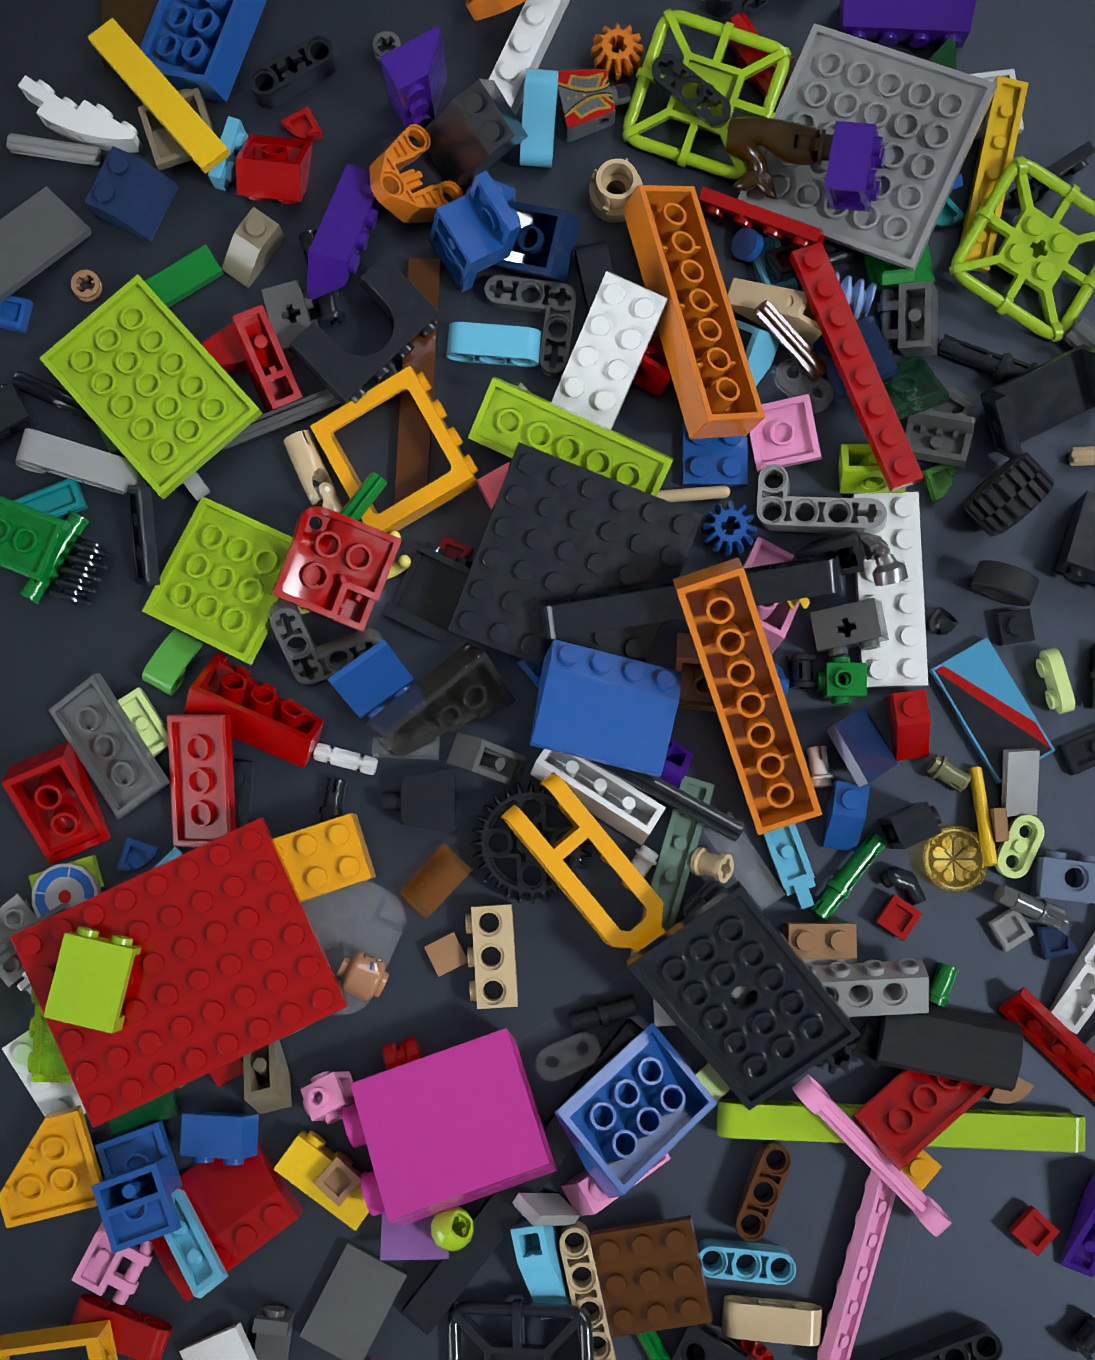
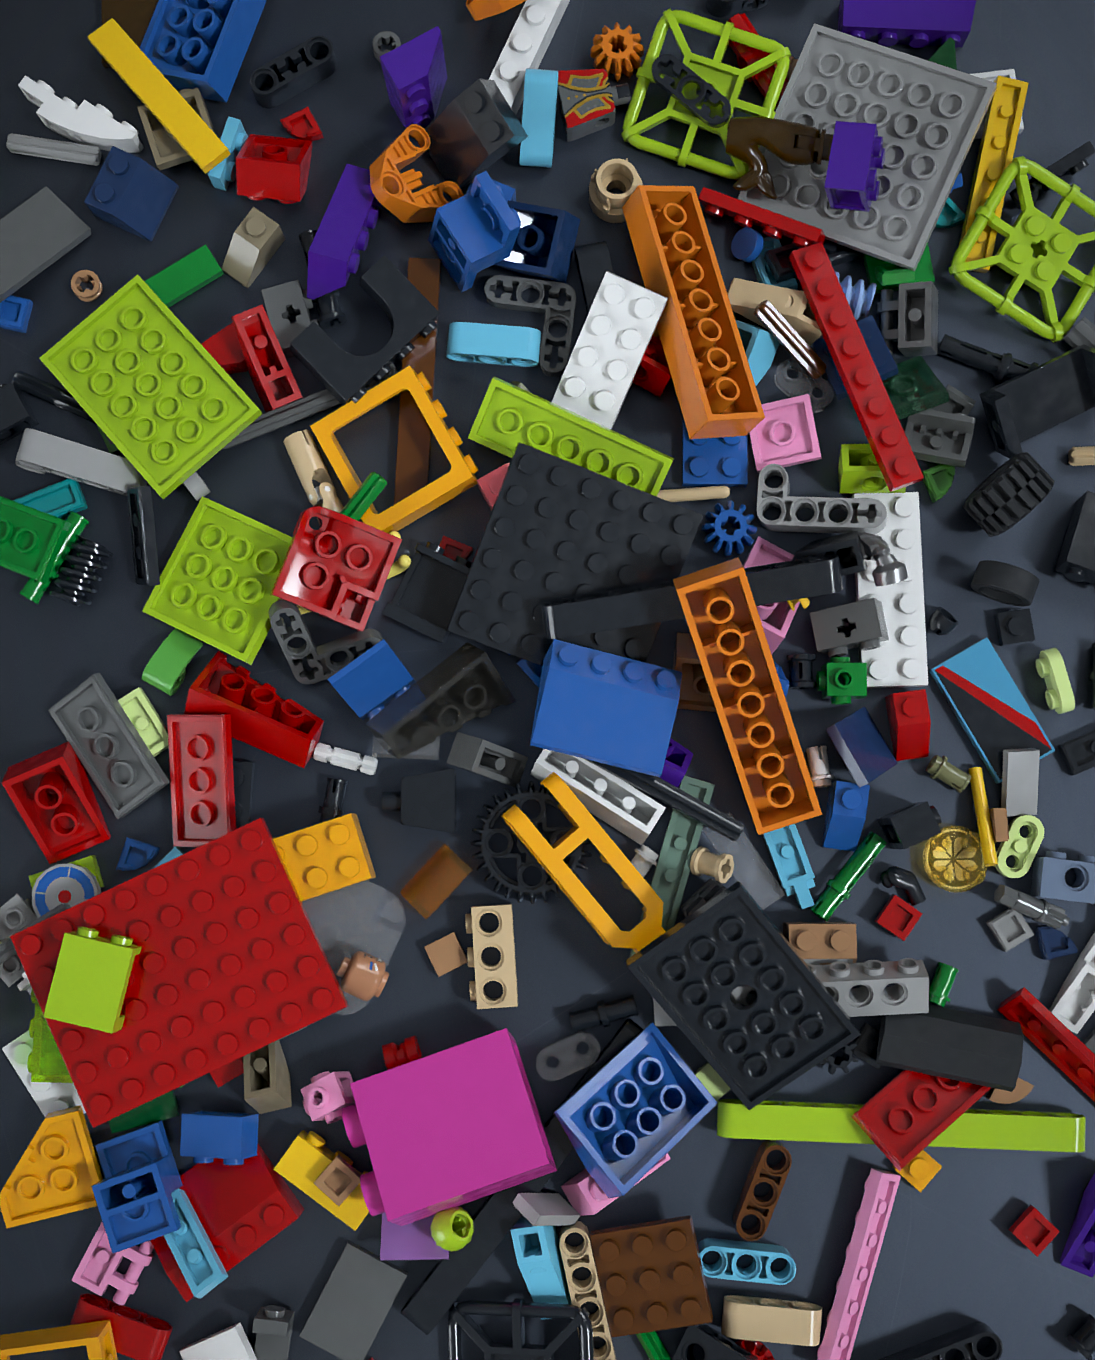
bright pink piece [792,1074,952,1237] -> none

